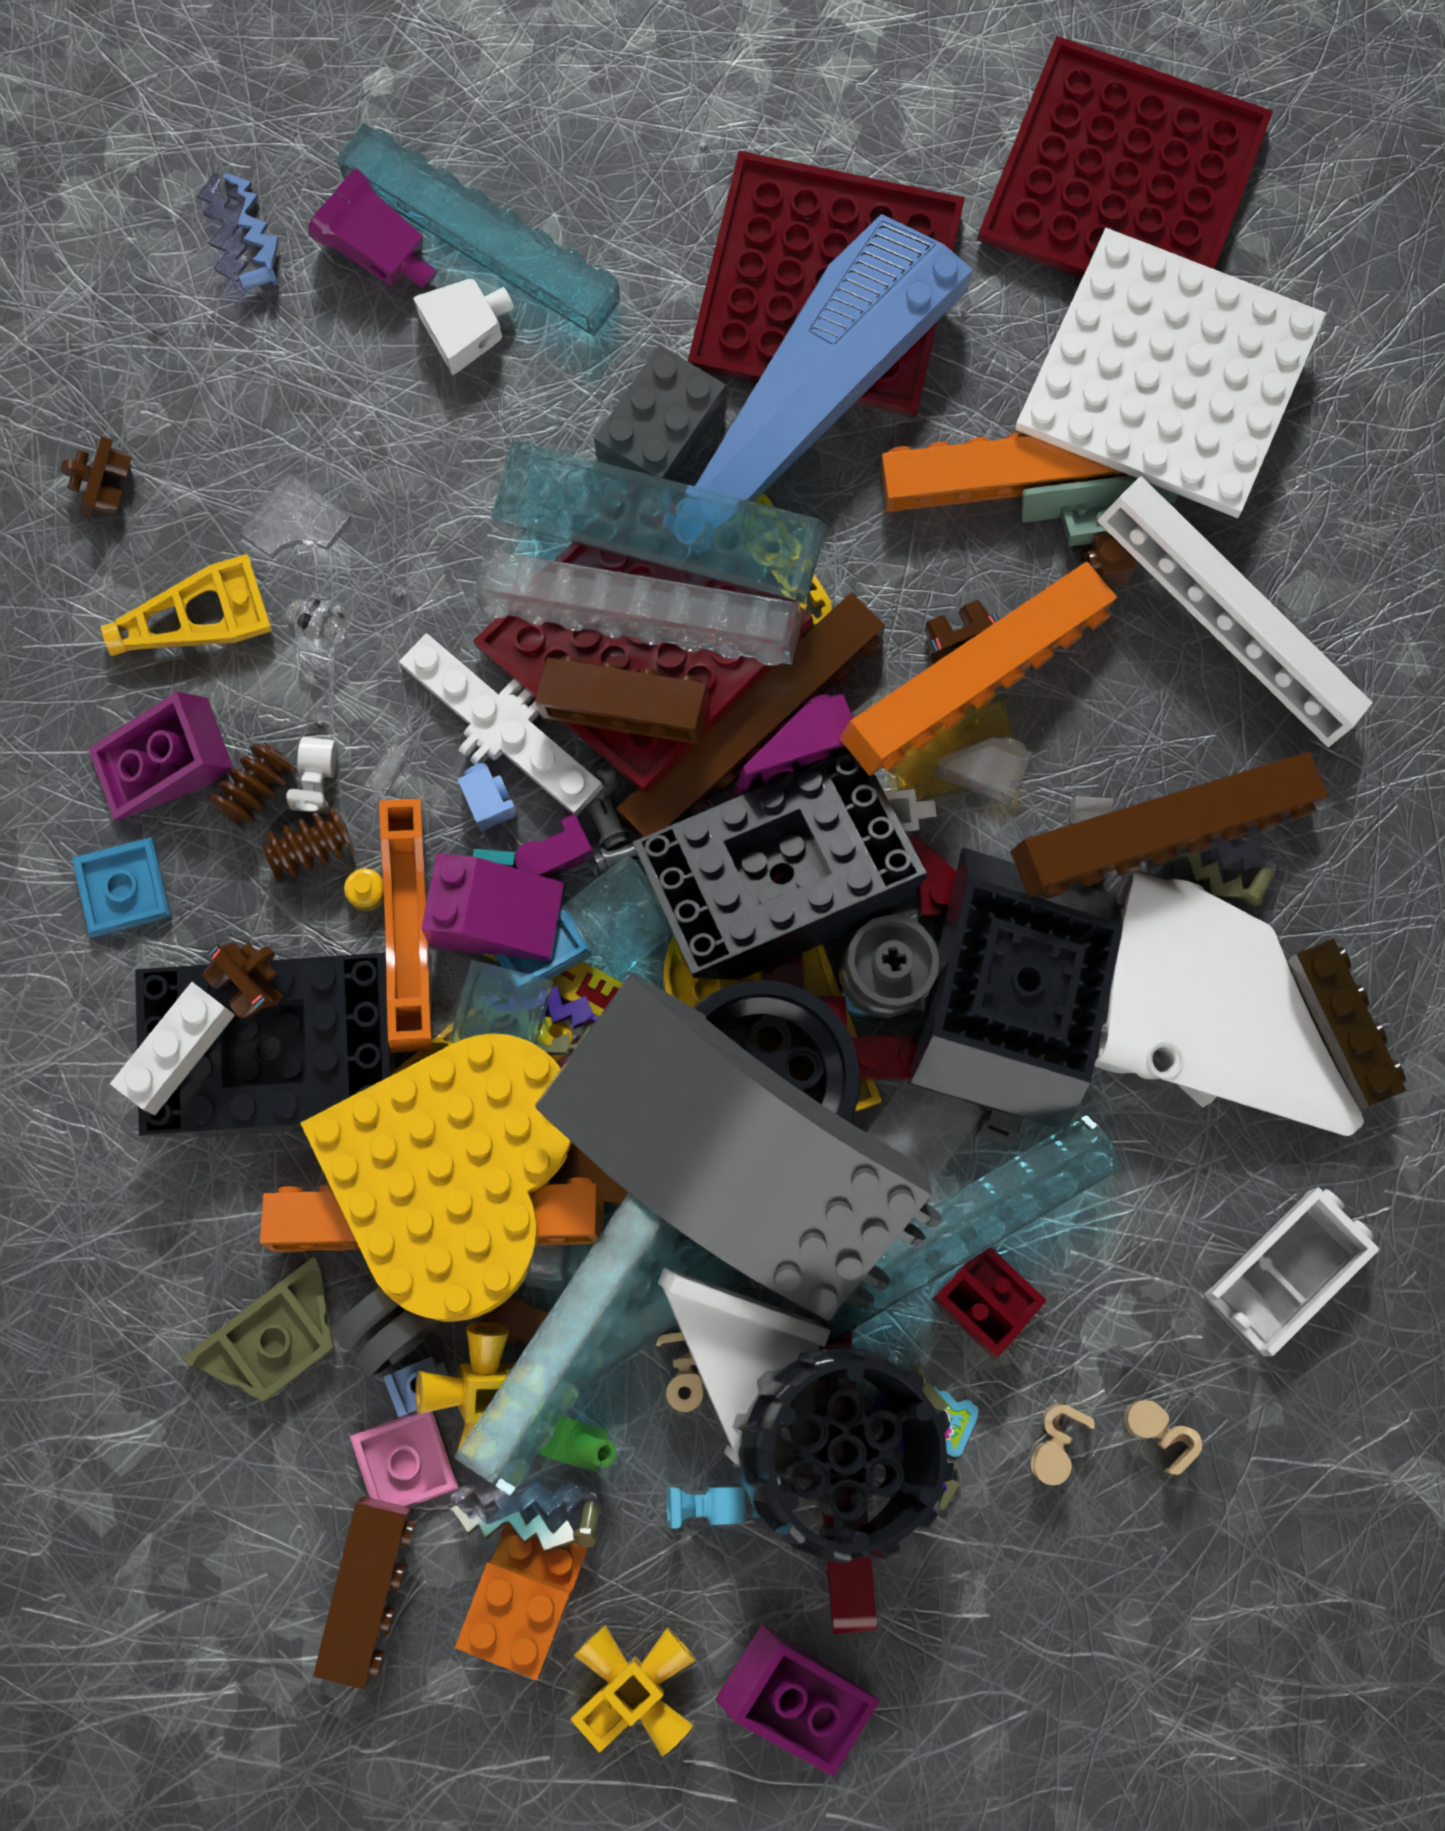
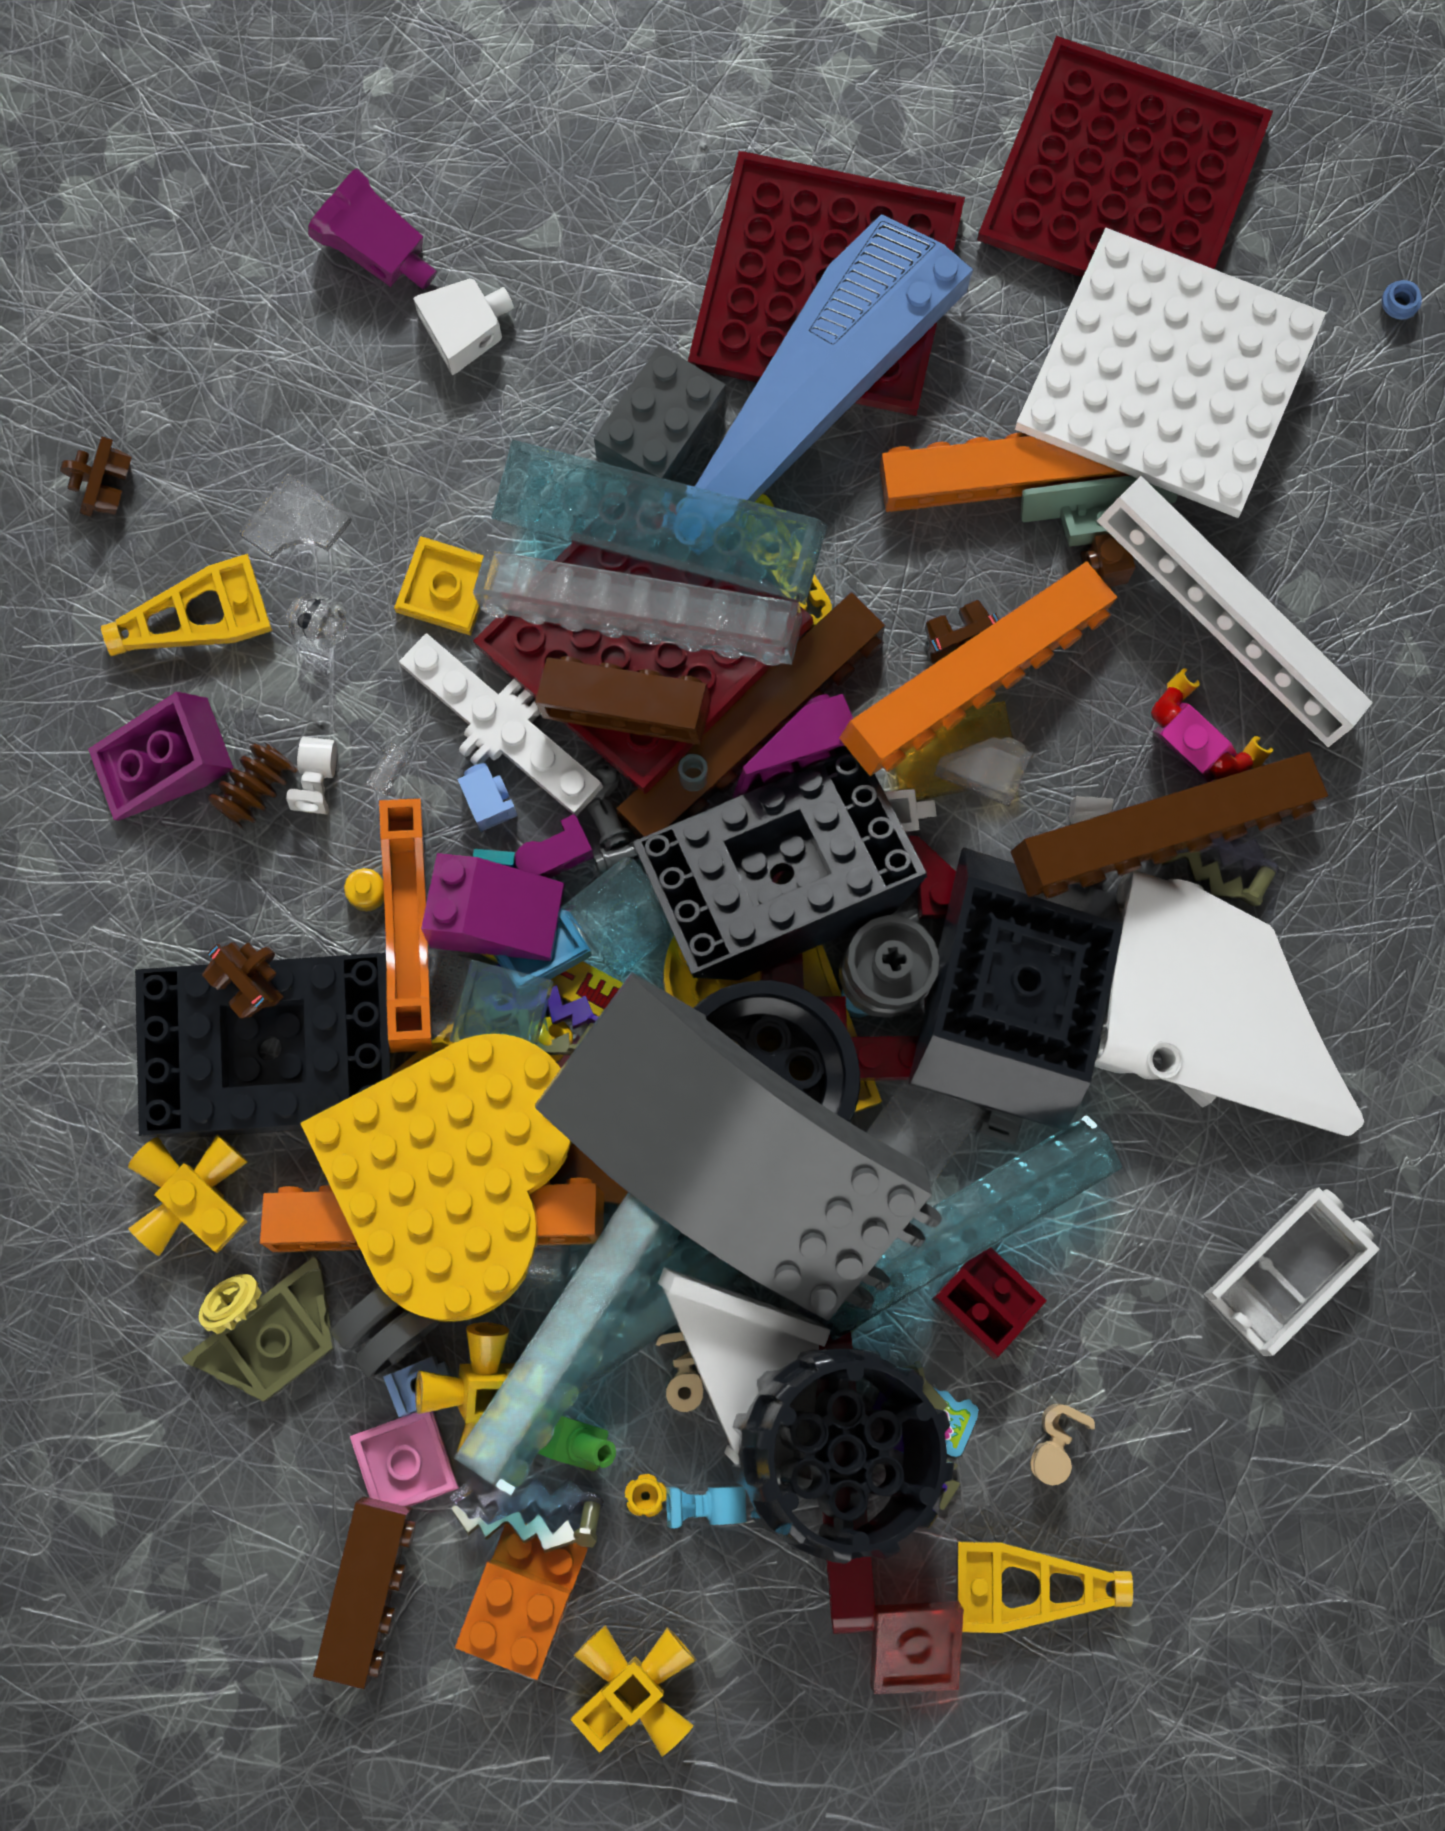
dark azure tile [72,837,172,938] -> none
white brick [110,982,235,1115] -> none
piece [197,173,279,297] -> none
reddish brown piece [263,807,356,883] -> none
clear light blue brick [337,123,620,337] -> none
reddish brown brick [482,1297,551,1354] -> none
magenta slope [715,1624,880,1777] -> none
tan leg [1123,1400,1203,1475] -> none
dark brown brick [1287,938,1407,1111] -> none
none -> yellow brick [128,1134,248,1256]
none -> light yellow gear [199,1274,262,1335]
none -> yellow tile [394,536,496,636]
none -> yellow plate [624,1474,666,1517]
none -> clear light blue hinge [679,754,708,791]
none -> clear red plate [870,1601,964,1695]
none -> yellow plate [957,1541,1133,1633]
none -> torso [1151,668,1273,783]
none -> medium blue plate [1381,280,1422,320]

